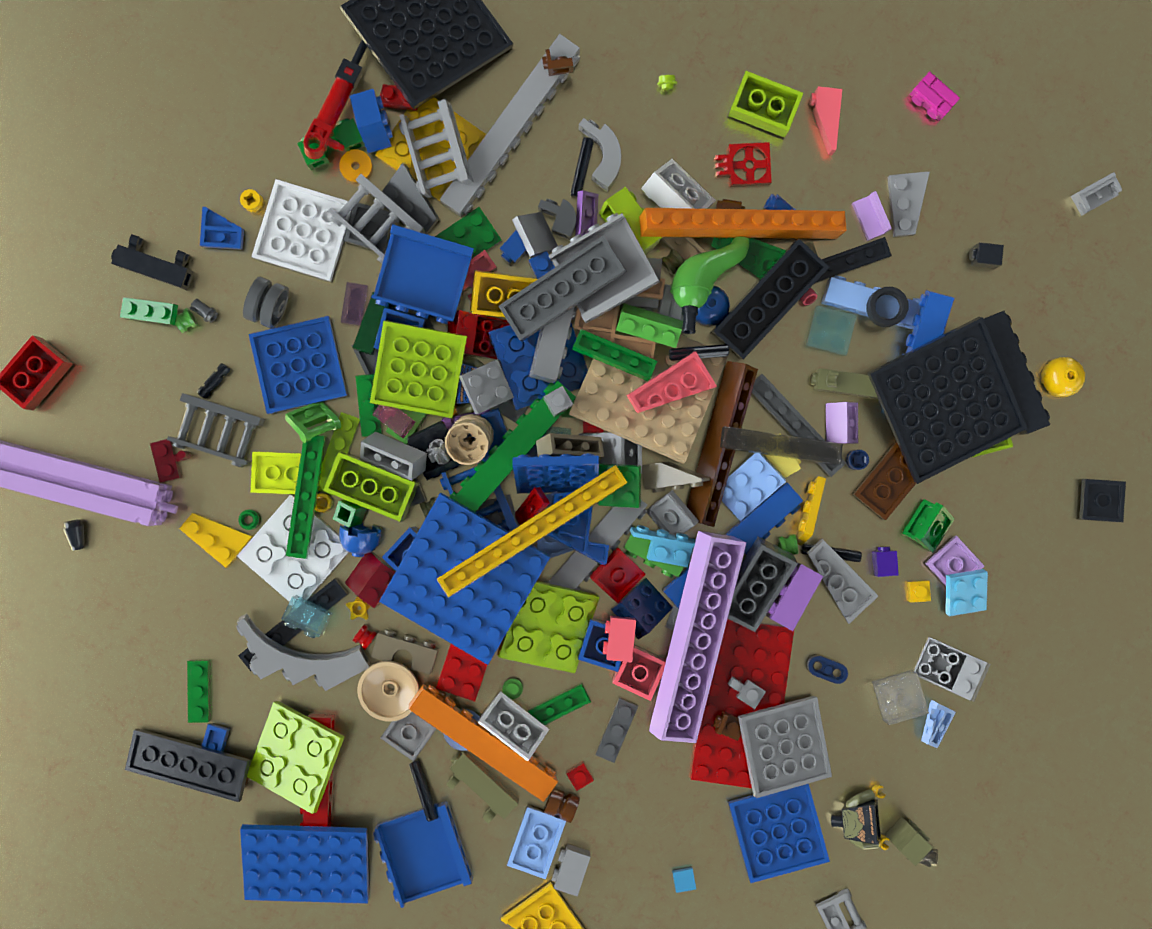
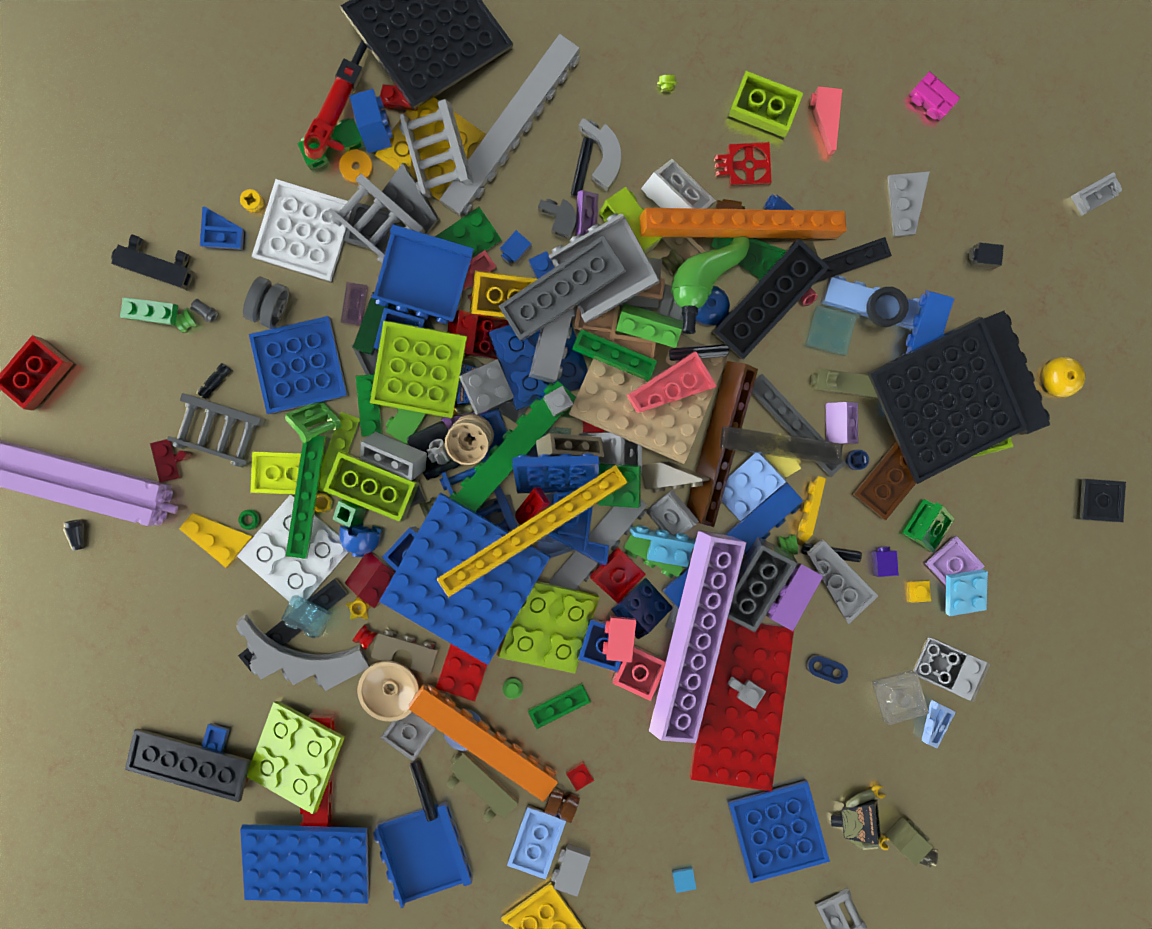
green plate [187,660,211,723] -> none
clear pink tile [372,405,416,438] -> none
white slope [478,691,549,761] -> none
light grey tile [512,212,558,257] -> none
reddish brown bracket [542,49,573,76] -> none
dark grey plate [595,697,638,763] -> none
reddish brown bracket [713,711,741,741] -> none
light grey piece [738,696,832,798] -> none
lavender panel [852,191,892,241] -> none

